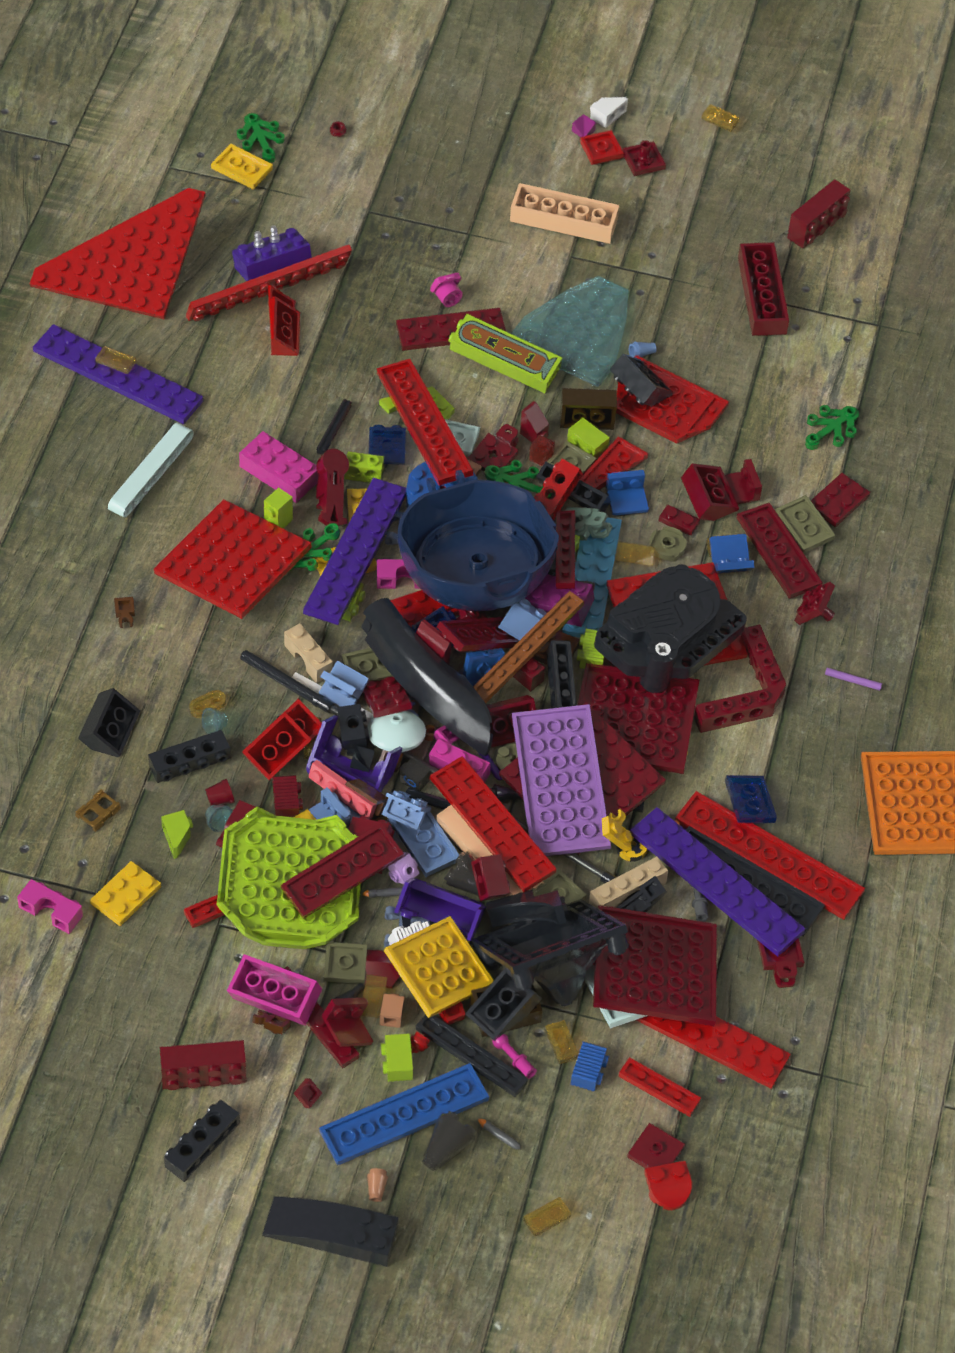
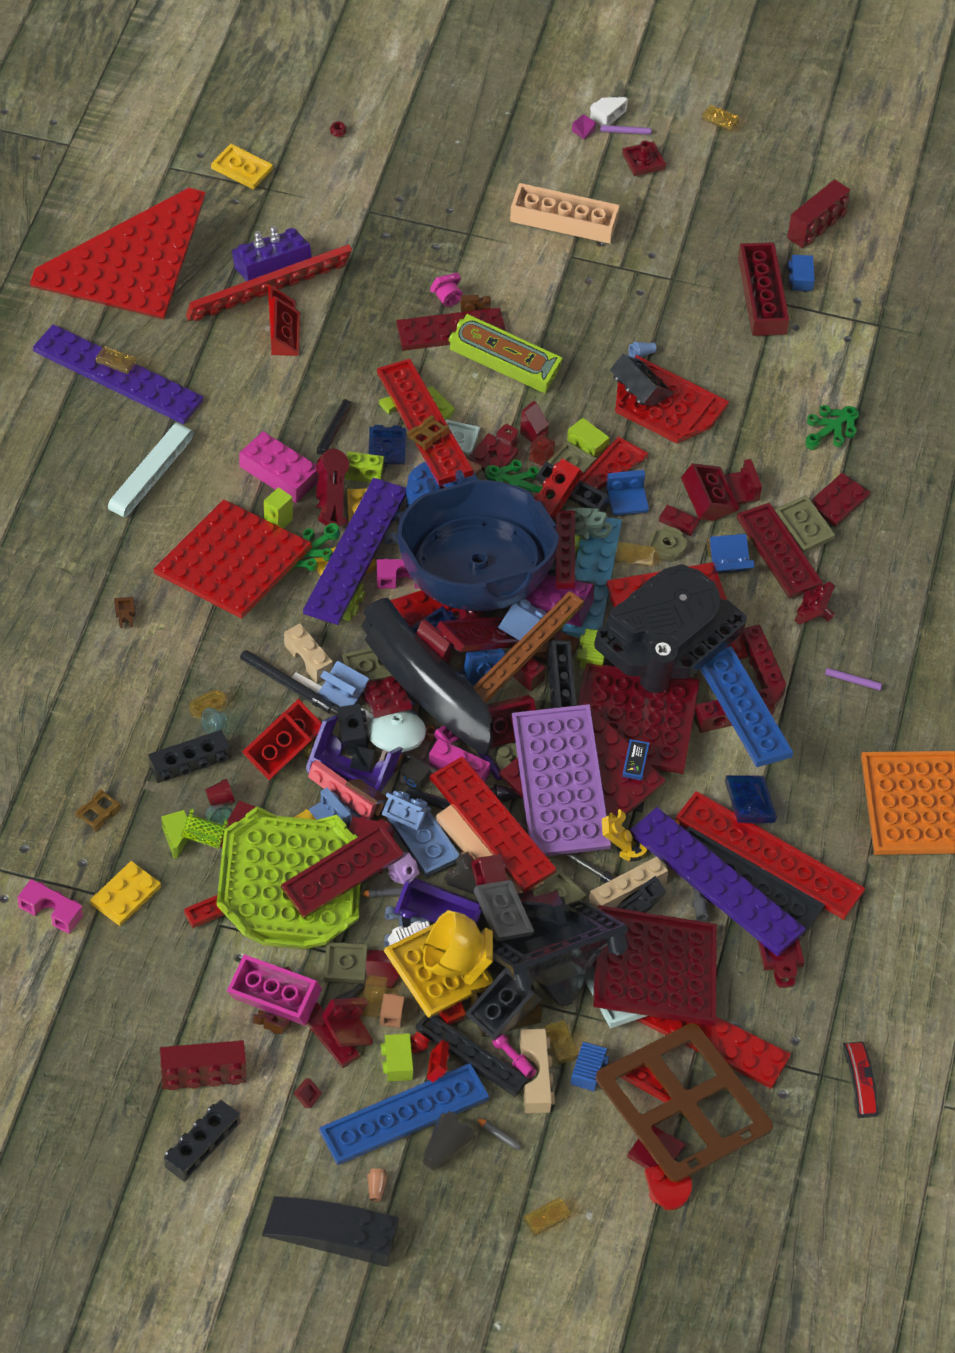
black slope [78,688,140,757] -> none
green plant [237,113,285,163] -> none
dark red brick [272,775,303,817] -> none
clear light blue piece [511,276,628,387] -> none
dark brown brick [560,388,617,430] -> none
red plate [580,130,624,165] -> none
none -> clear neon green panel [181,809,228,849]
none -> pearl gold piece [407,415,449,450]
none -> yellow plate [423,910,493,985]
none -> red plate [427,1040,449,1083]
none -> reddish brown plate [460,295,491,312]
none -> dark grey plate [474,880,534,942]
none -> tan arch [520,1029,555,1113]
none -> reddish brown window [595,1023,773,1182]
none -> medium lavender bar [600,125,651,135]
none -> tile [622,739,649,780]
none -> blue plate [698,646,793,768]
none -> blue brick [787,255,814,292]
none -> slope [843,1042,879,1118]

